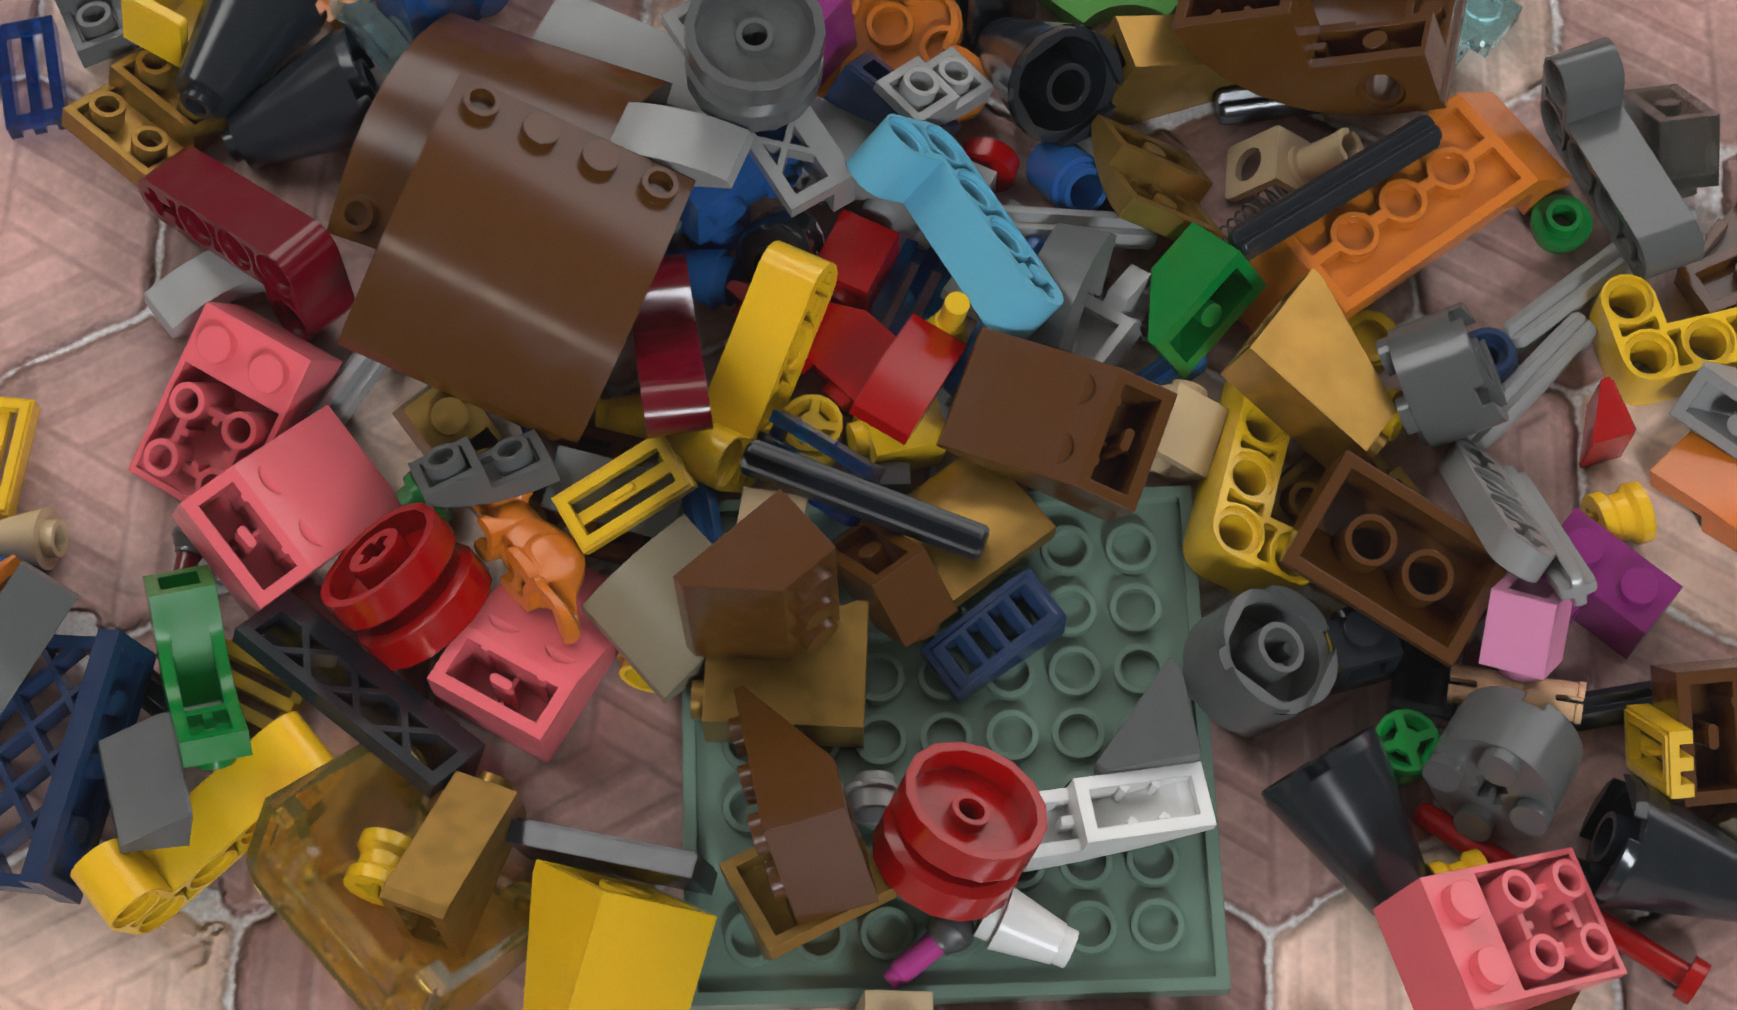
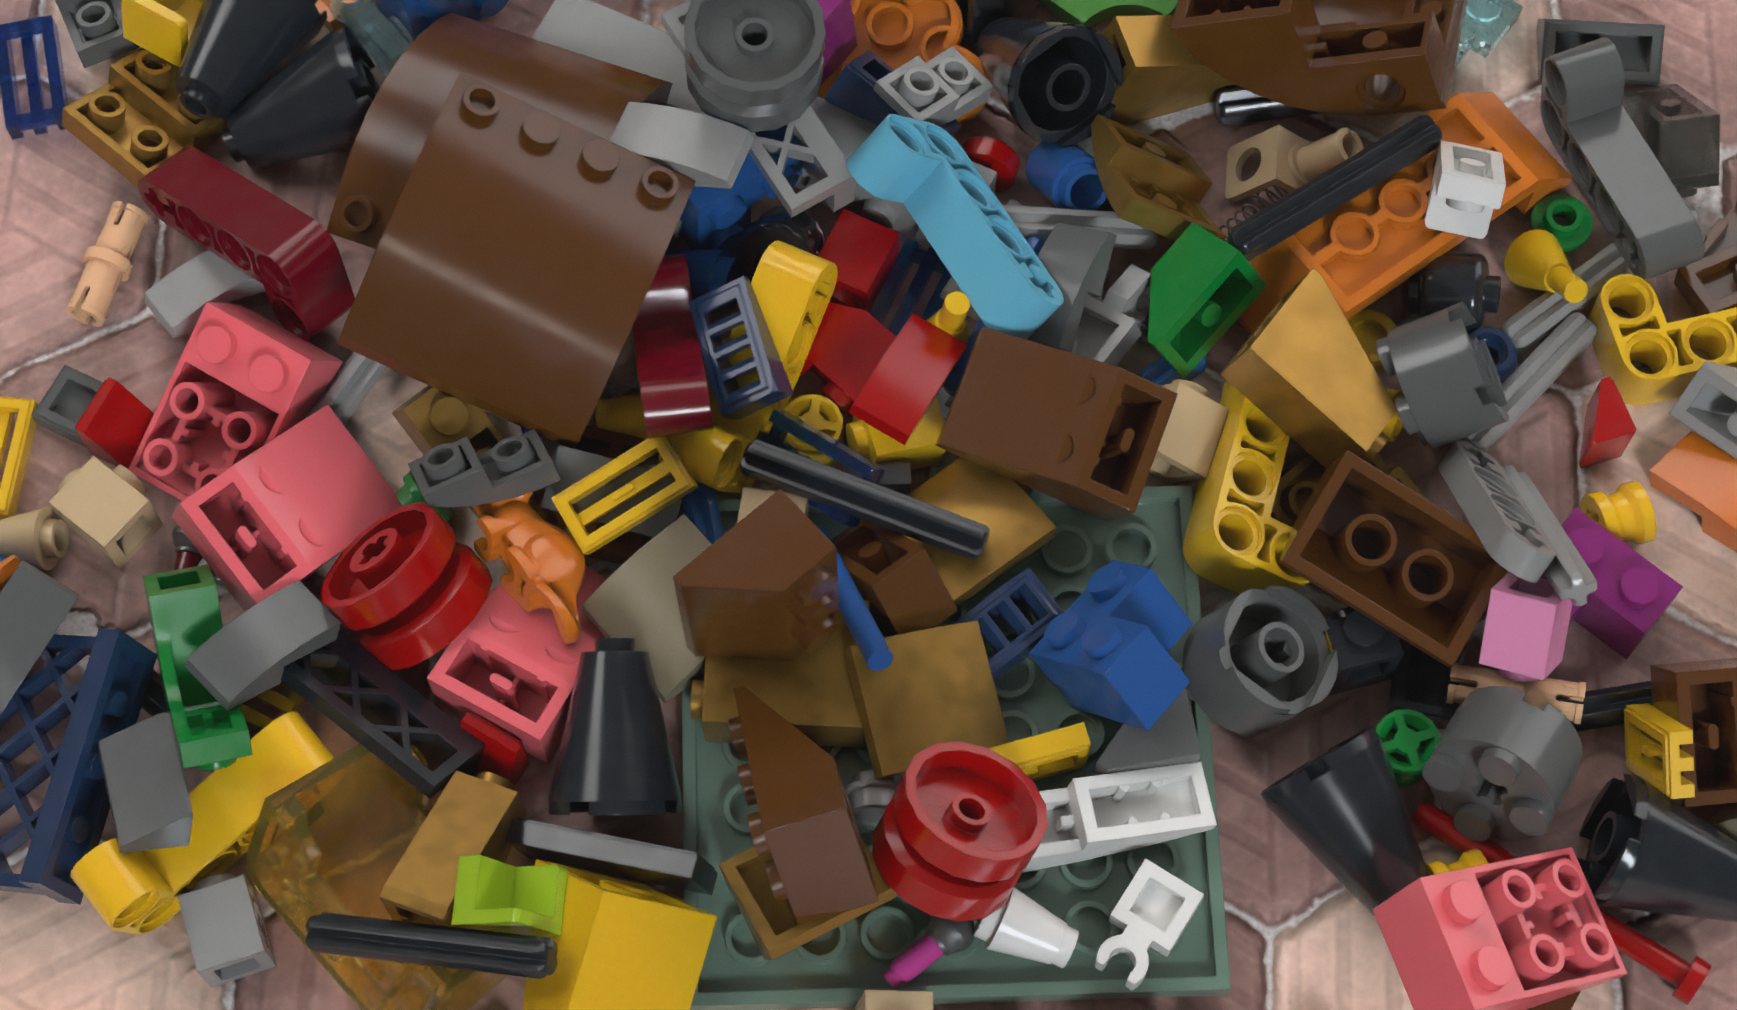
yellow wheel [343,827,413,906] -> none
none -> dark grey tile [32,365,103,448]
none -> tan brick [49,456,163,570]
none -> light nougat pin [65,201,150,327]
none -> red slope [75,377,154,469]
none -> light grey brick [178,873,277,988]
none -> dark grey slope [185,580,341,711]
none -> black axle [305,912,558,979]
none -> lime panel [451,855,568,937]
none -> red slope [460,712,530,785]
none -> black cone [548,638,682,815]
none -> dark blue slope [688,276,794,420]
none -> blue bar [818,527,893,671]
none -> pearl gold slope [843,620,1009,780]
none -> yellow tile [989,722,1091,781]
none -> blue brick [1029,560,1193,731]
none -> white plate [1095,858,1204,990]
none -> black head [1408,251,1501,333]
none -> white slope [1425,140,1506,239]
none -> yellow cone [1504,229,1588,303]
none -> dark grey slope [1537,19,1665,85]

